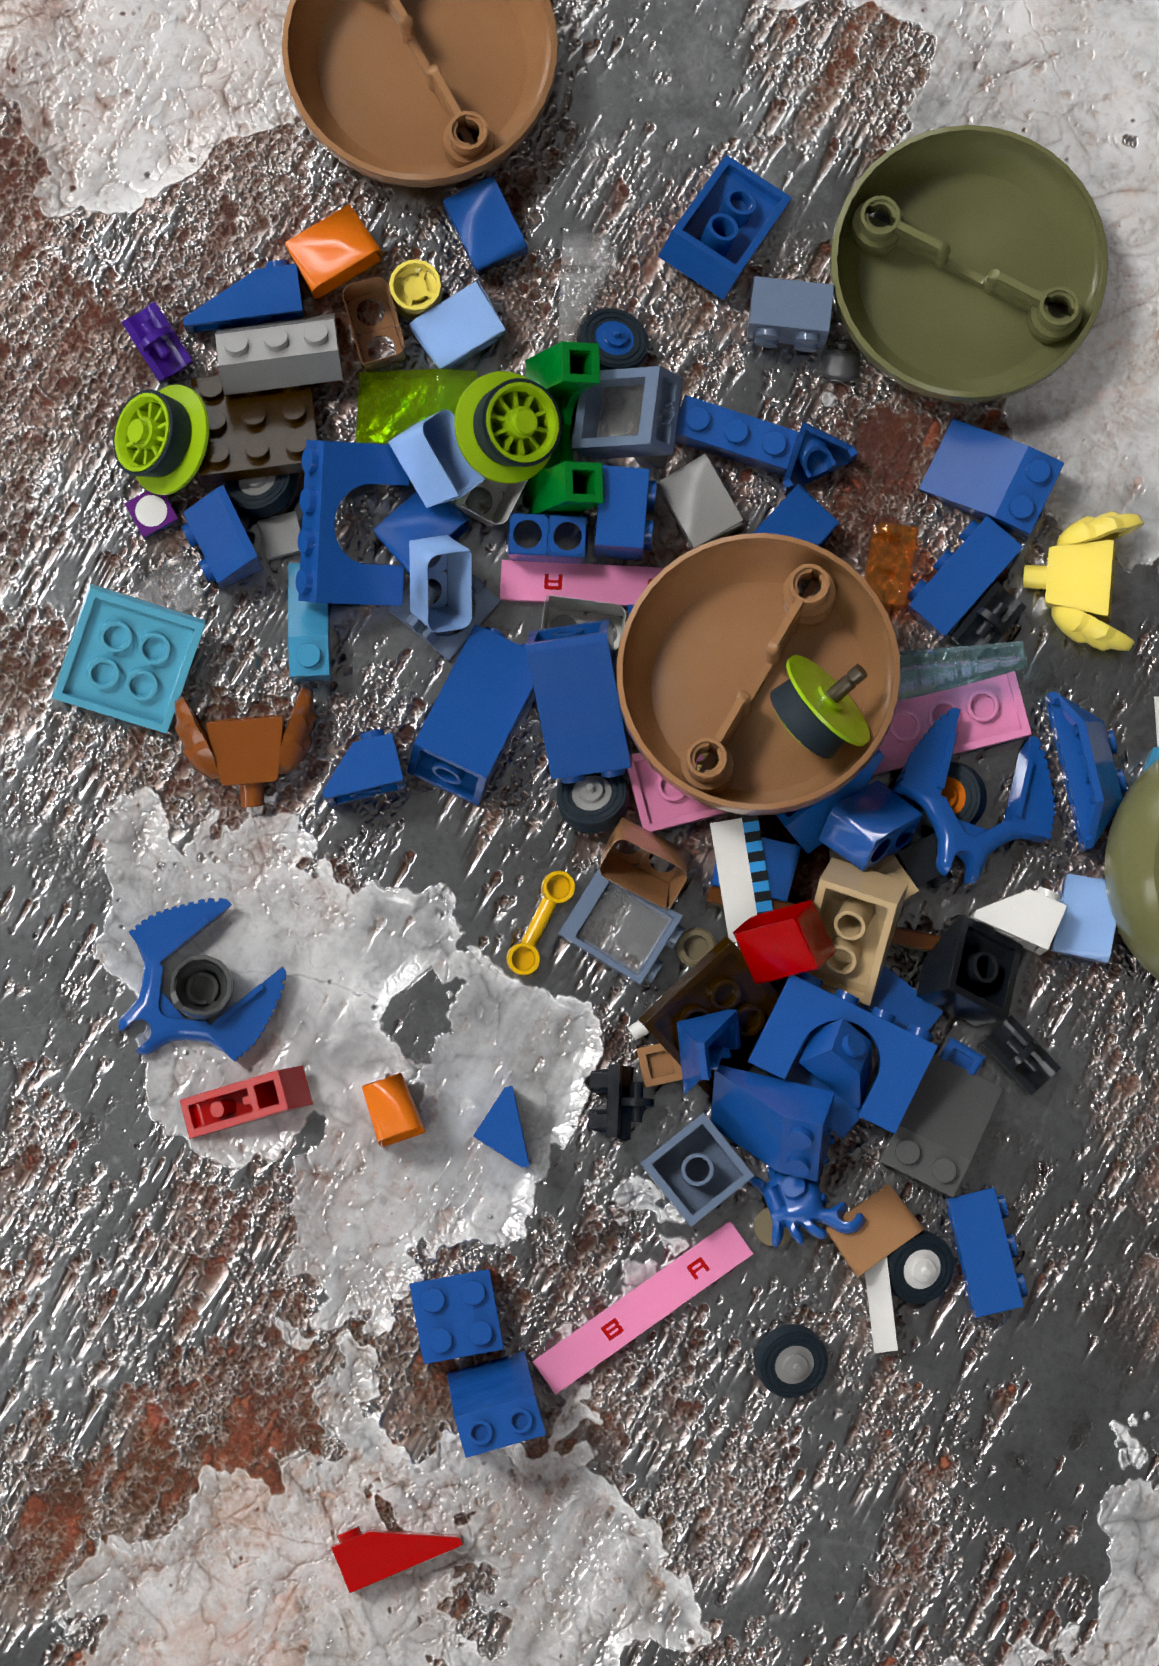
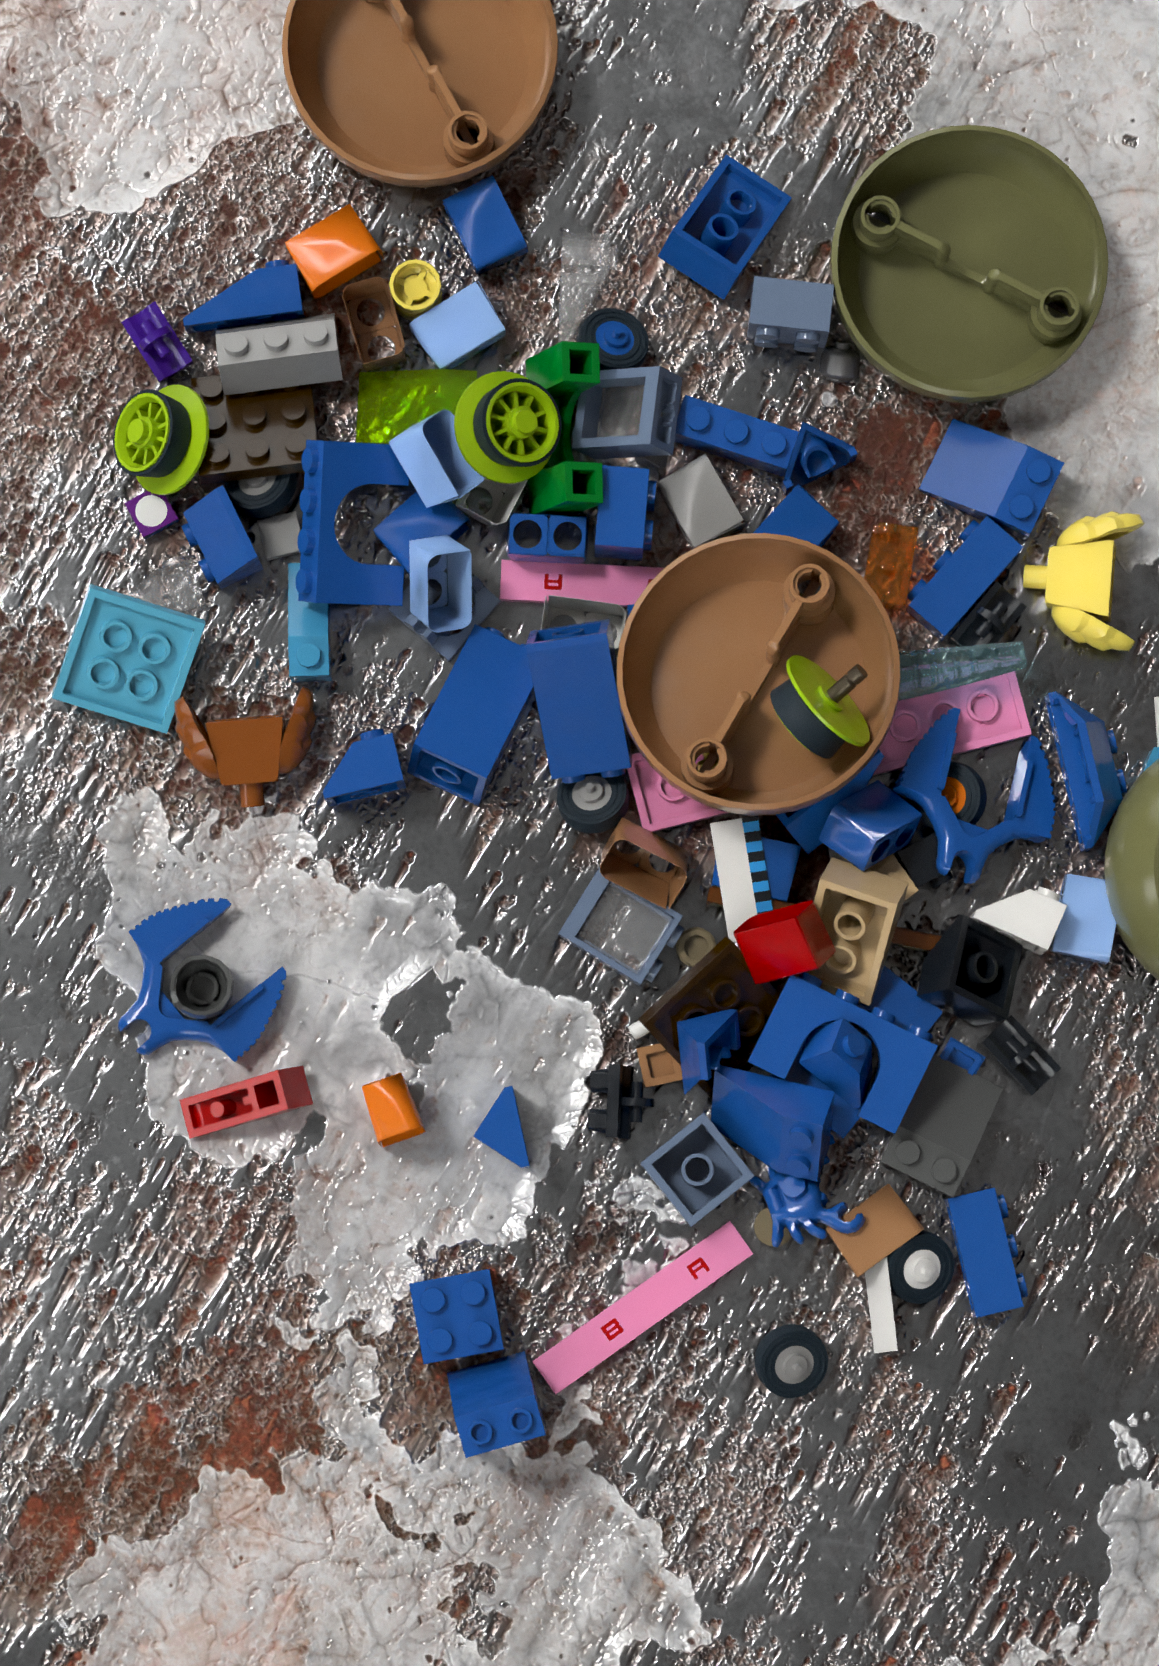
red slope [331,1526,464,1593] -> none
yellow bar [506,871,575,975] -> none

